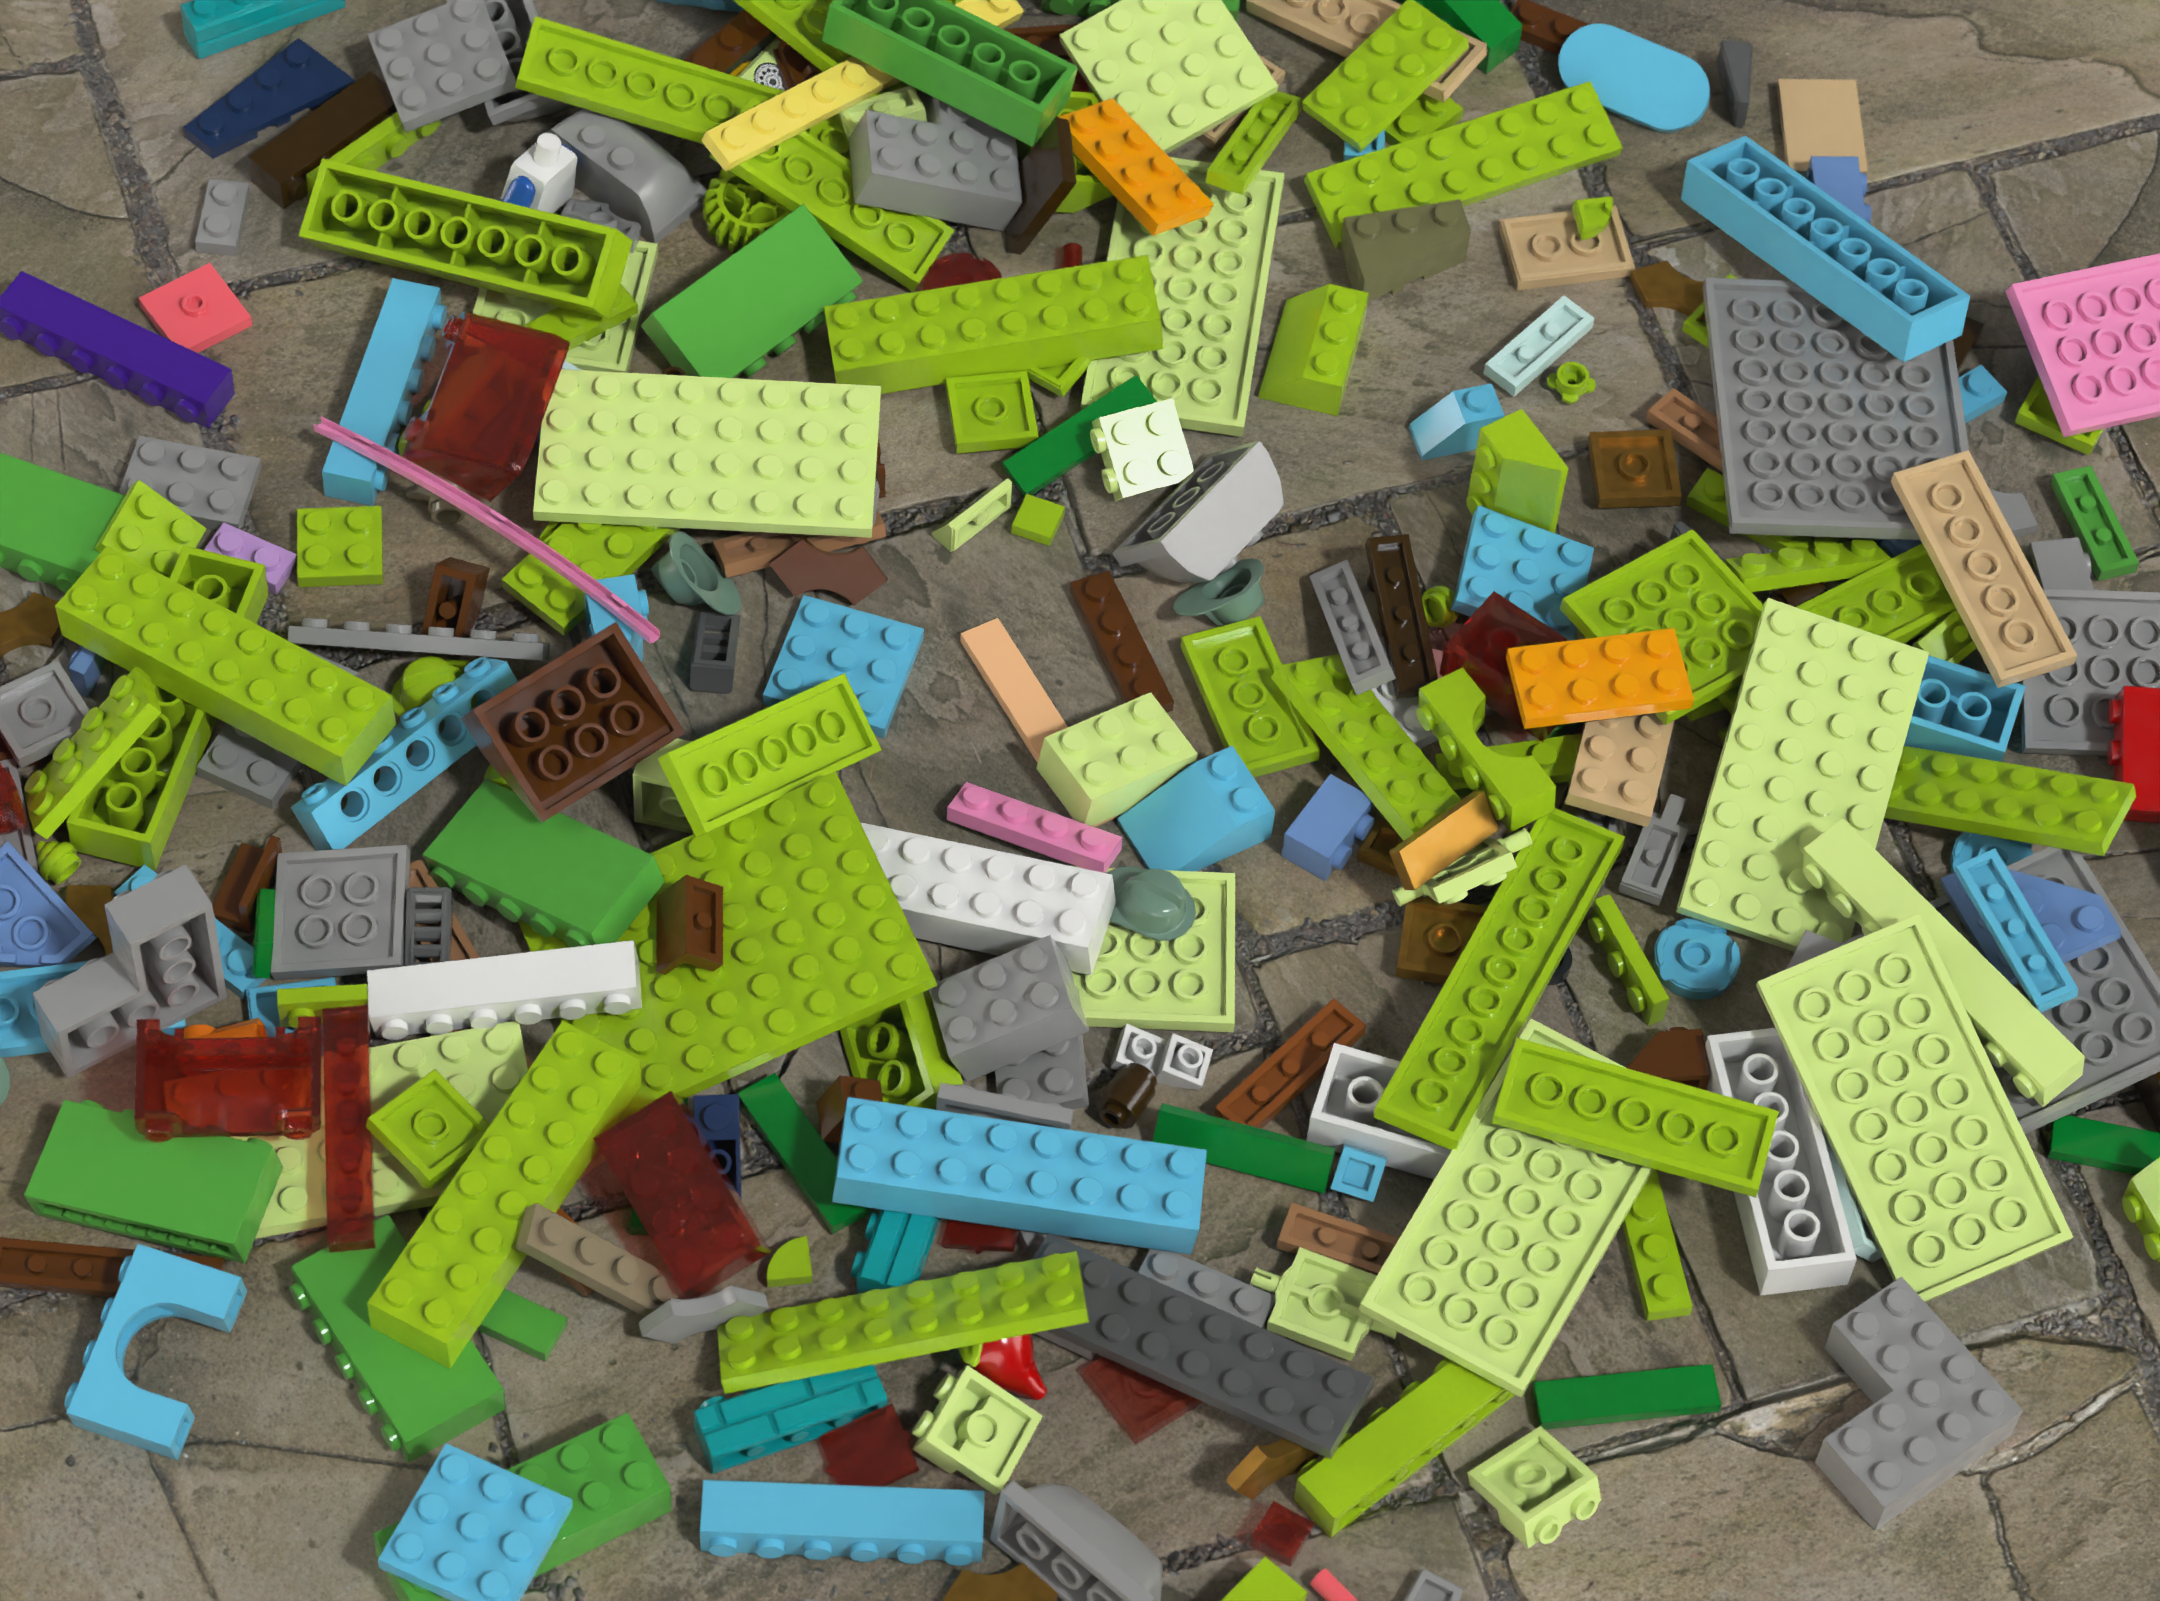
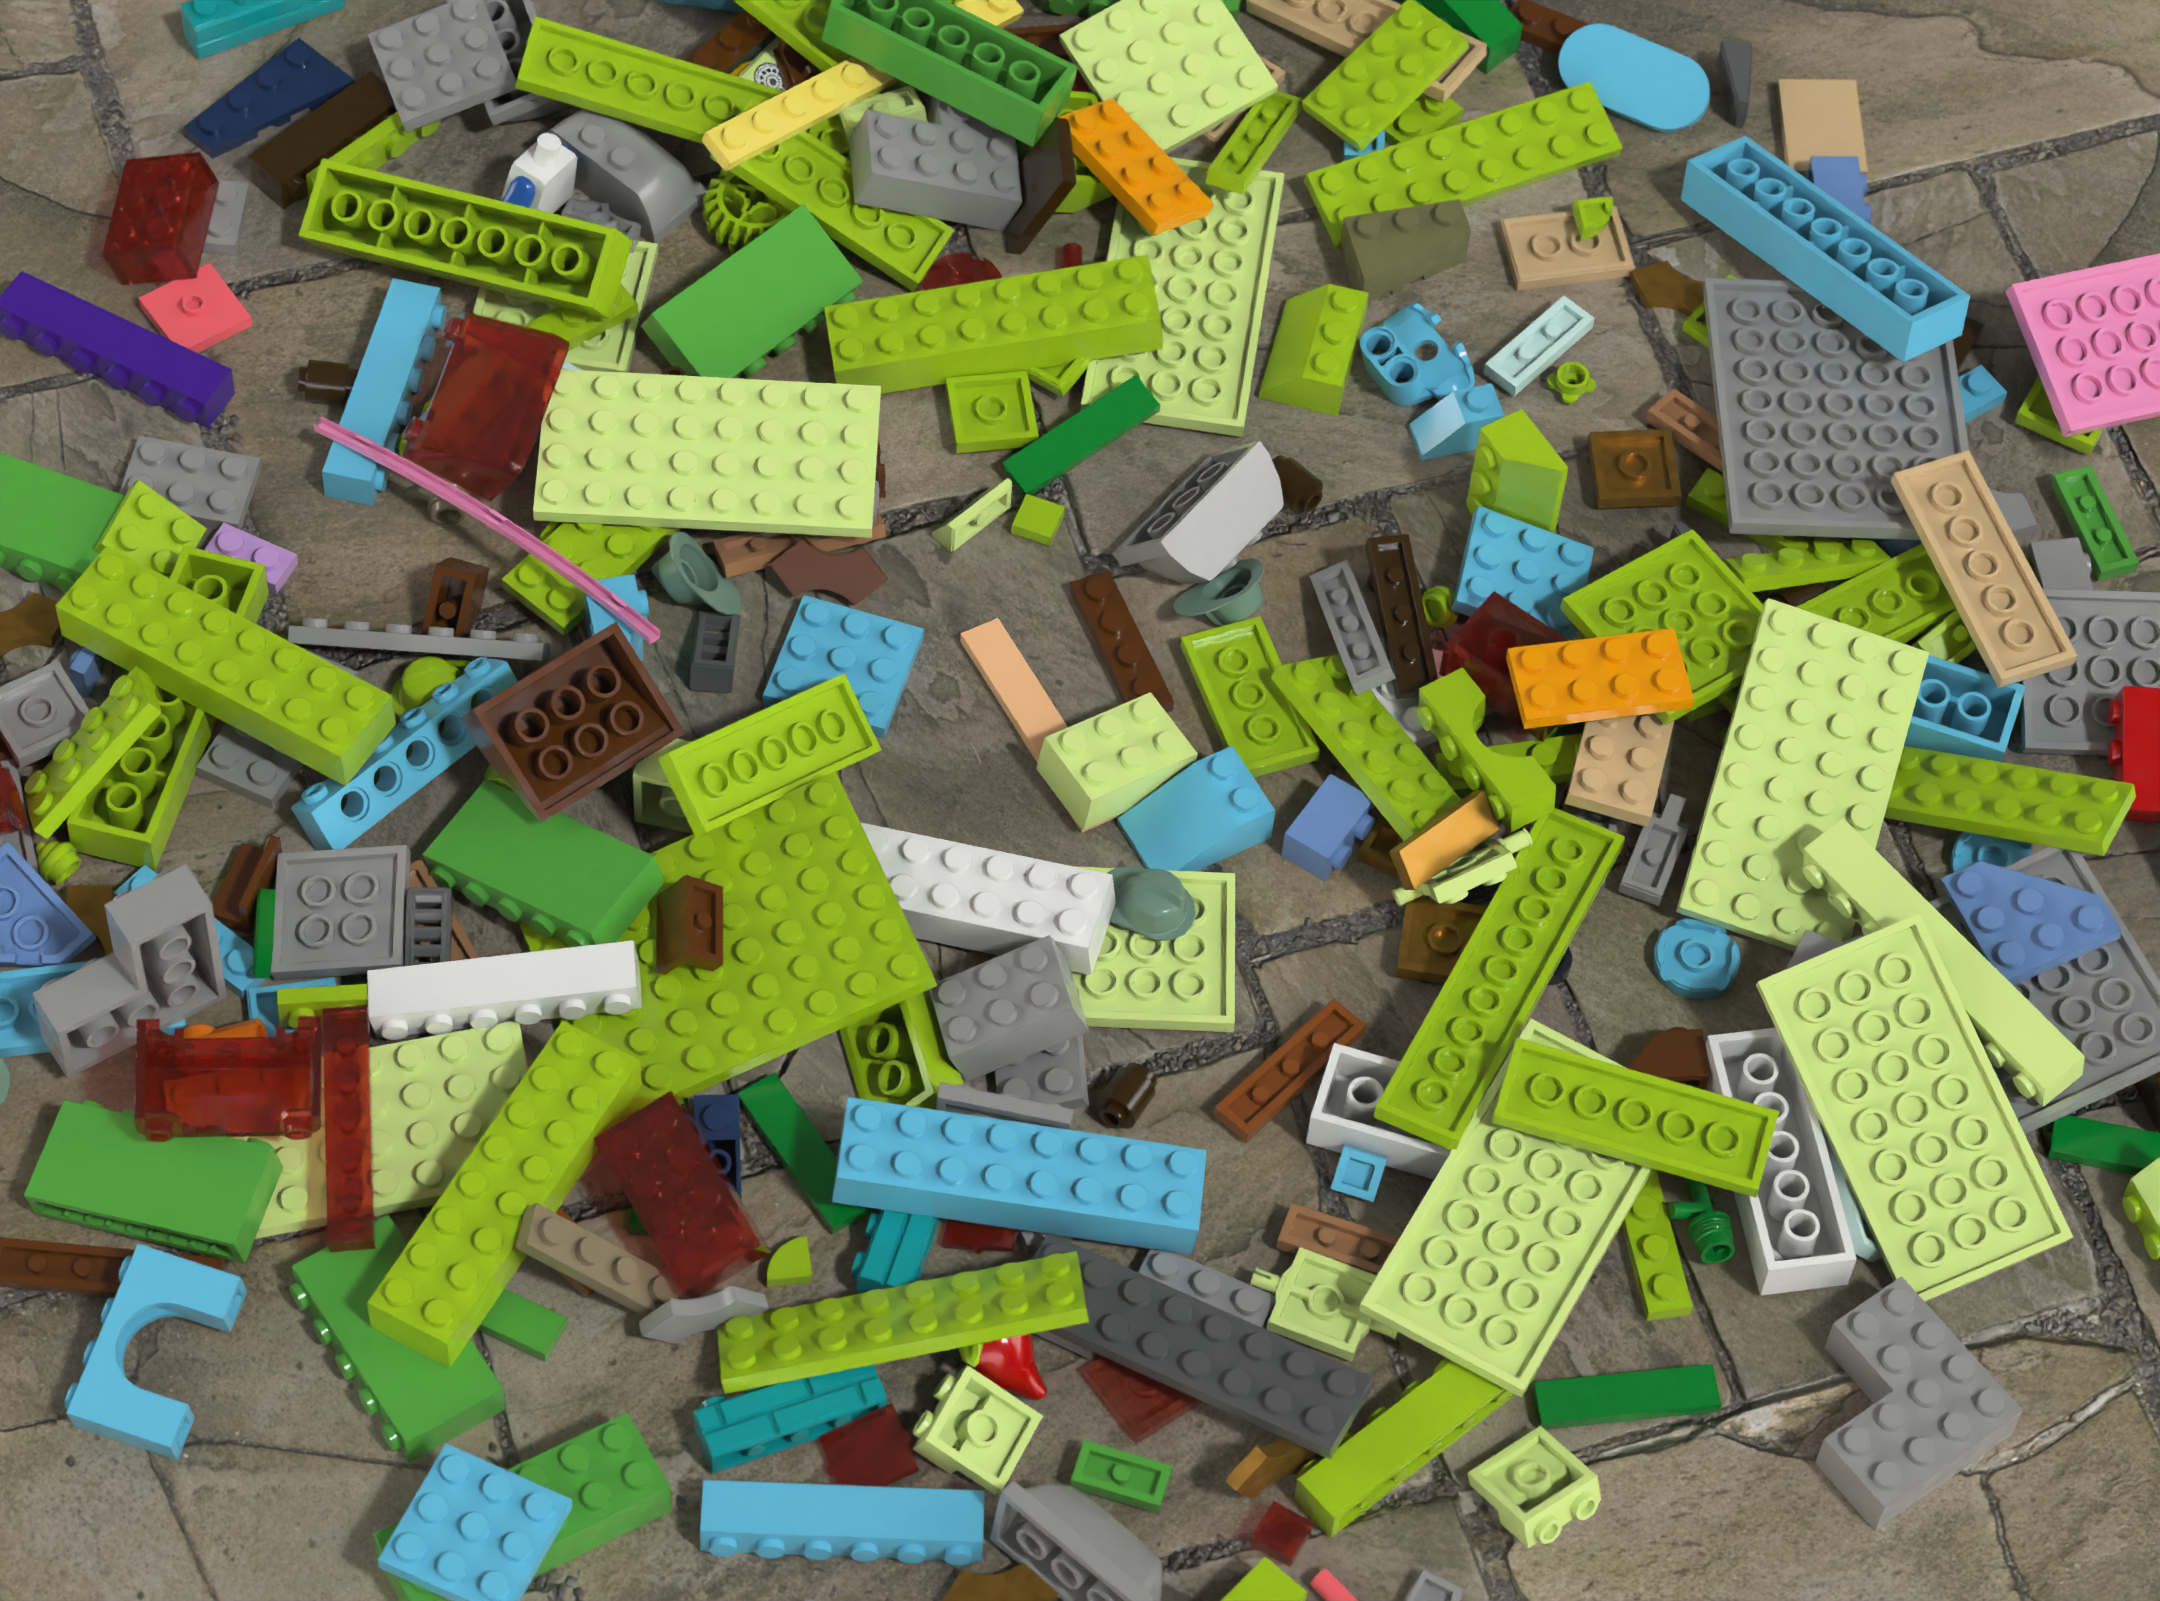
lime plate [297,506,383,587] -> none
lime plate [366,1069,490,1189] -> none
reddish brown brick [816,1075,883,1143] -> none
bright pink plate [947,782,1122,873] -> none
yellowish green plate [1090,398,1194,501] -> none
white slope [1110,1024,1213,1090] -> none
green tile [1152,1103,1336,1194] -> none
lime plate [1588,894,1669,1026] -> none
medium azure plate [1956,848,2078,1013] -> none
none -> clear red brick [102,152,220,285]
none -> dark brown brick [297,359,359,405]
none -> bright green plate [1070,1440,1173,1514]
none -> dark brown brick [1272,455,1323,514]
none -> medium azure piece [1360,303,1475,406]
none -> green piece [1668,1177,1735,1264]

